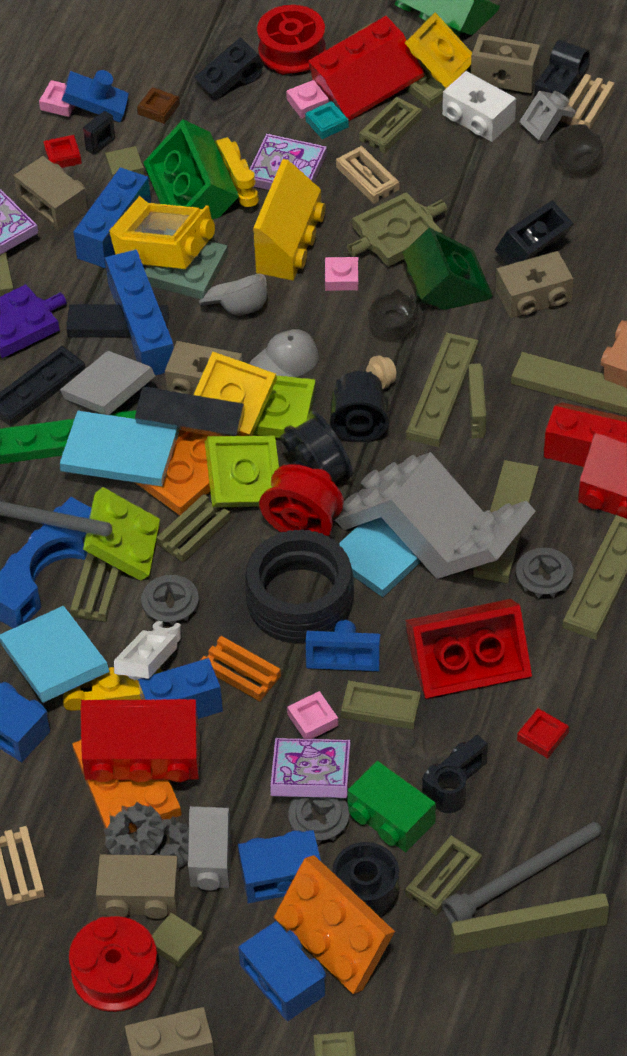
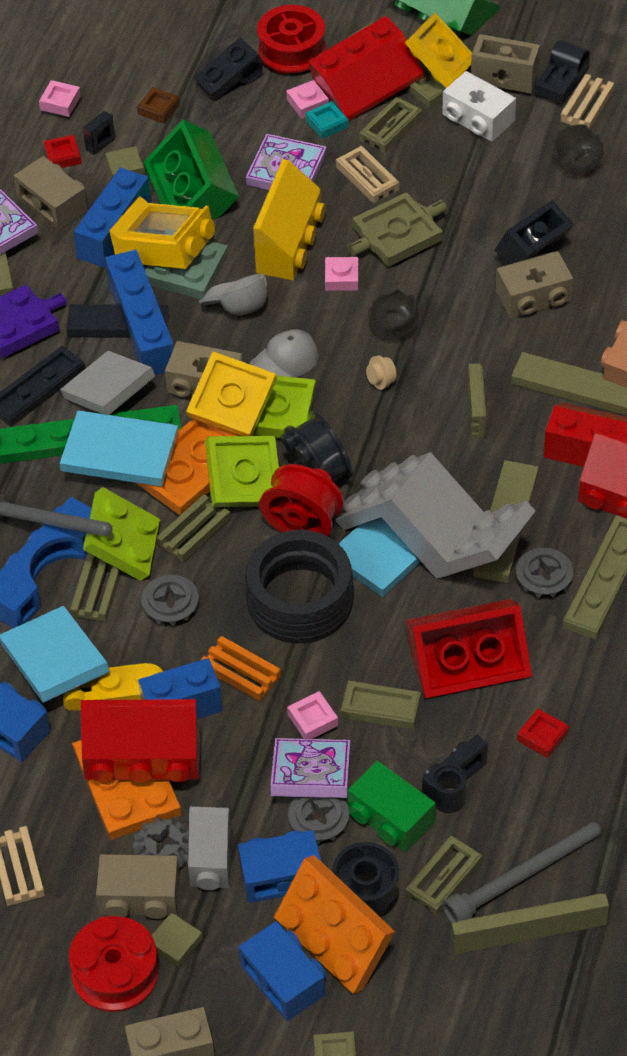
blue tile [61,70,129,122] -> none
dark grey gear [103,802,164,855] -> none
white plate [114,621,181,680] -> none
black tile [135,386,245,436] -> none
yellow plate [215,137,259,207] -> none
blue tile [306,620,380,671] -> none
black piece [330,371,389,442] -> none
dark green slope [402,227,493,310] -> none
olive tile [406,332,479,447] -> none
light grey bracket [519,91,576,141] -> none

